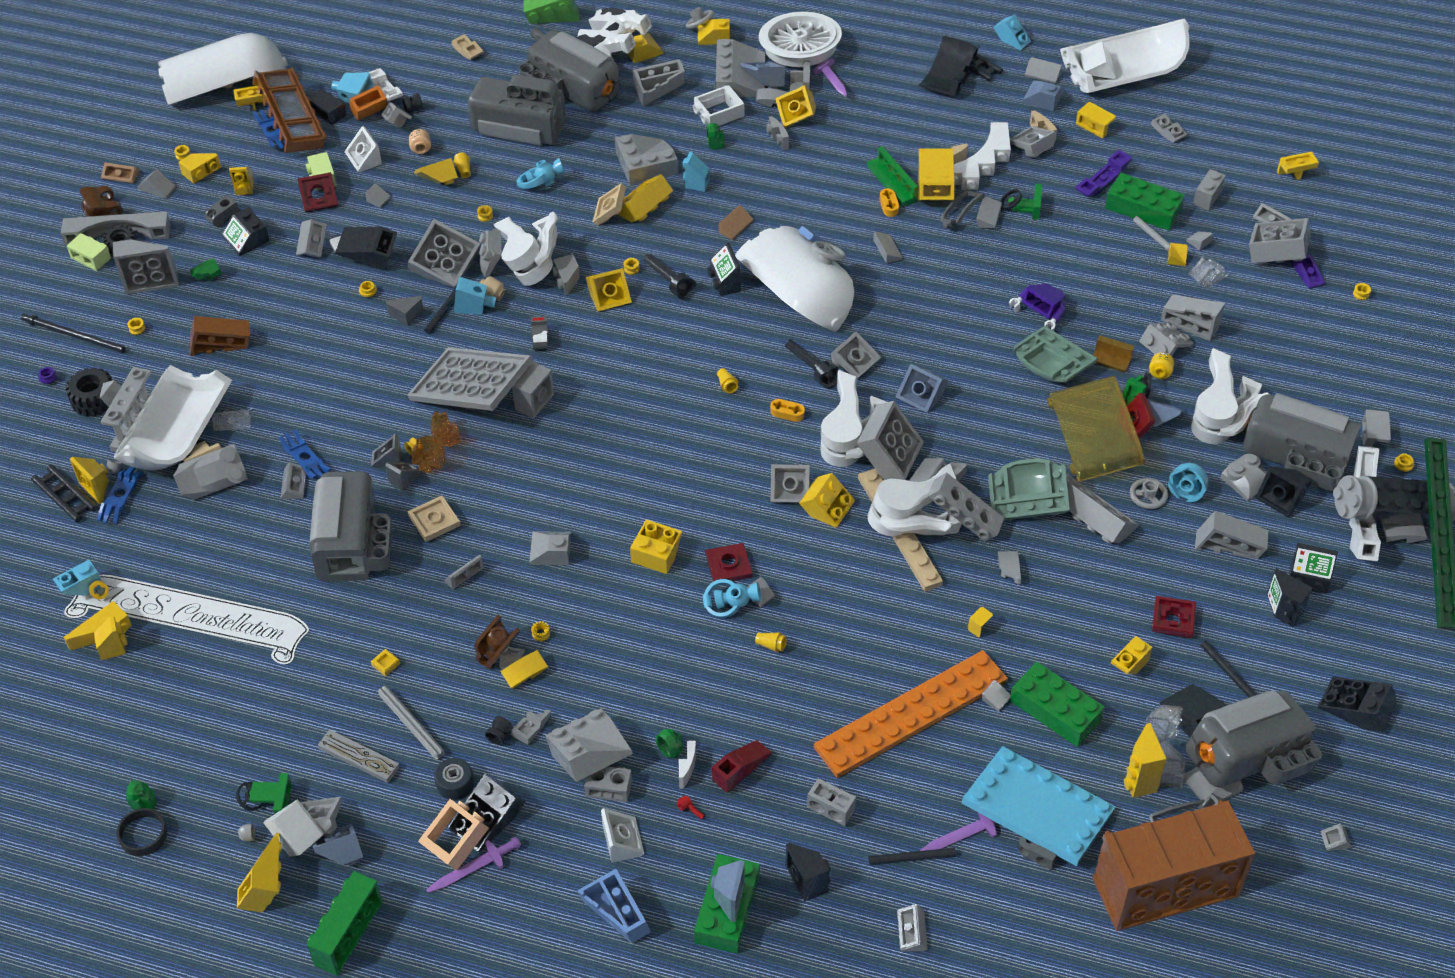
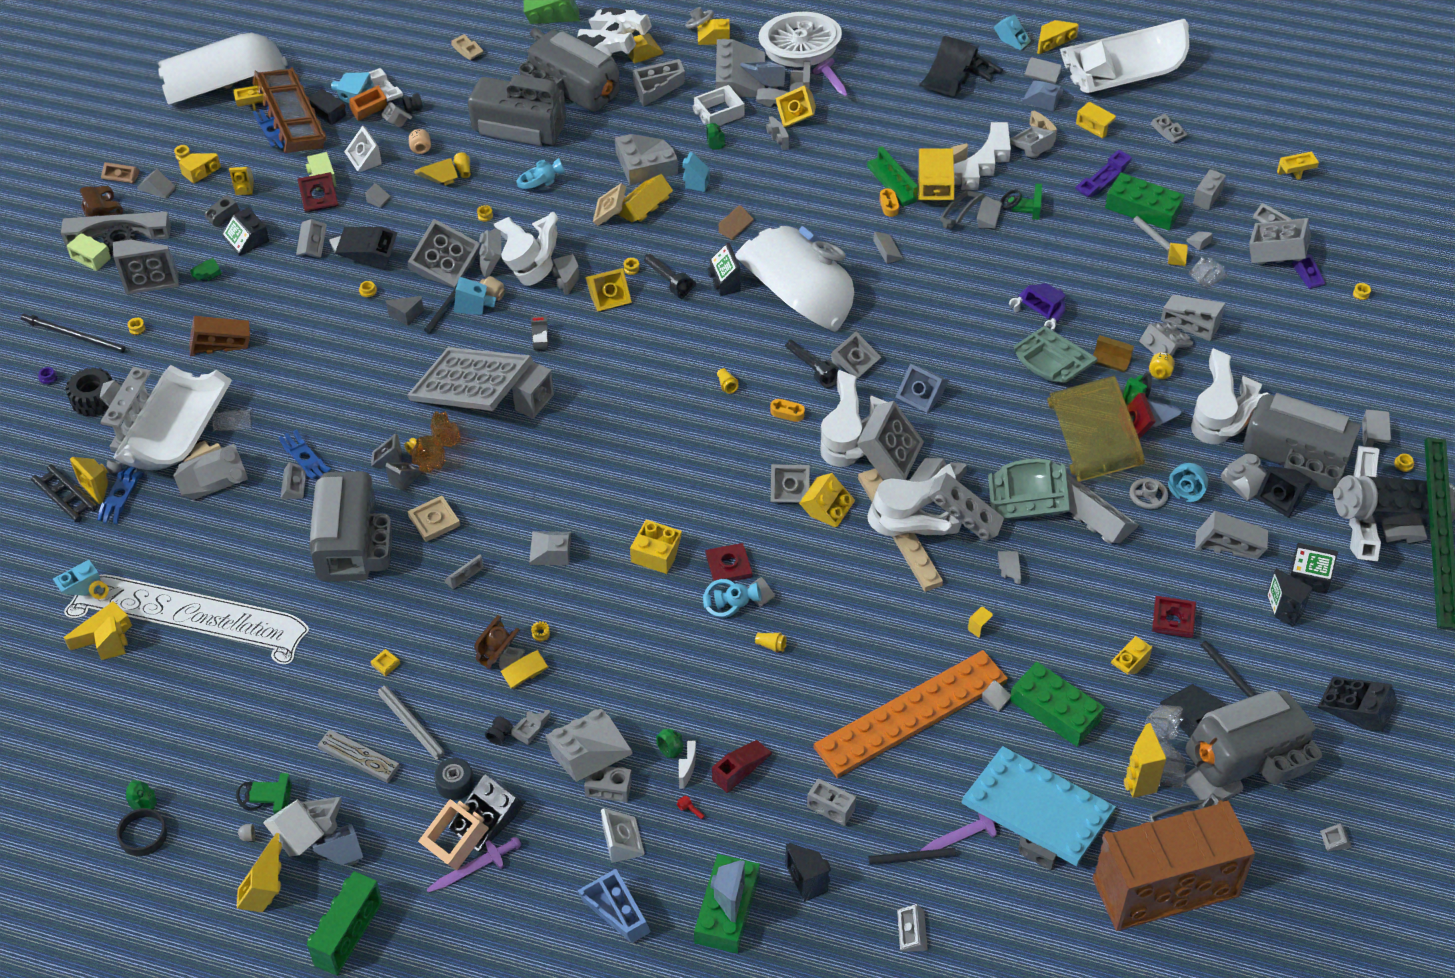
none -> yellow slope [1037,20,1079,54]

